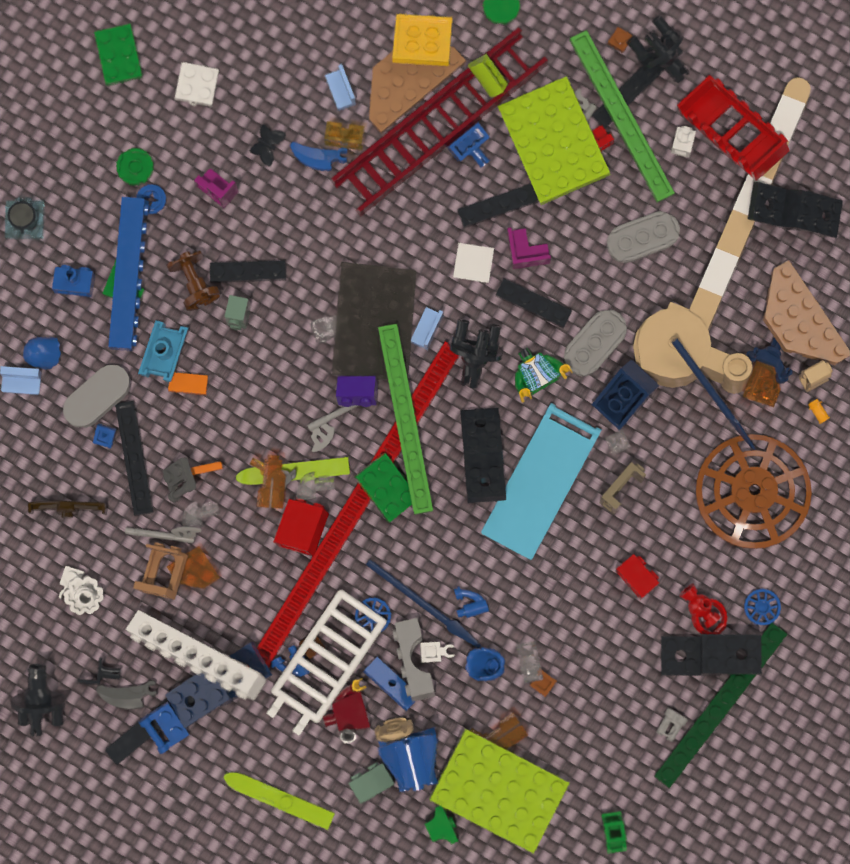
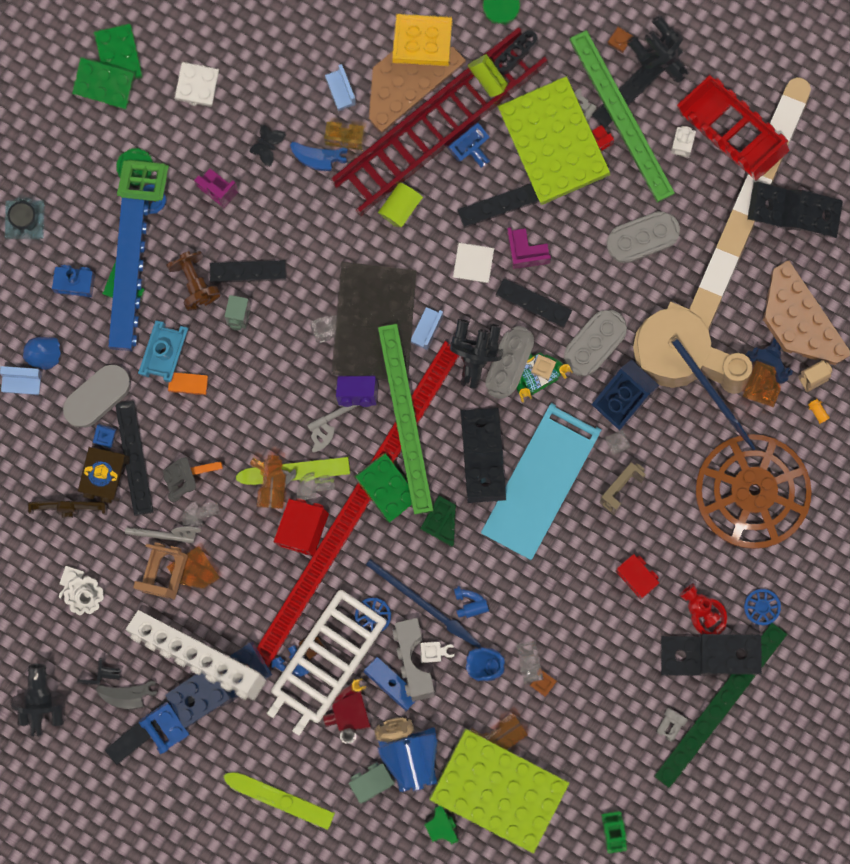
none -> green plate [72,57,136,109]
none -> dark brown panel [77,447,130,504]
none -> bright green piece [117,160,169,201]
none -> lime brick [378,183,423,227]
none -> dark green wing [420,496,456,548]
none -> light grey tile [485,326,534,399]
none -> black beam [494,30,538,75]
none -> tan tile [531,355,556,381]

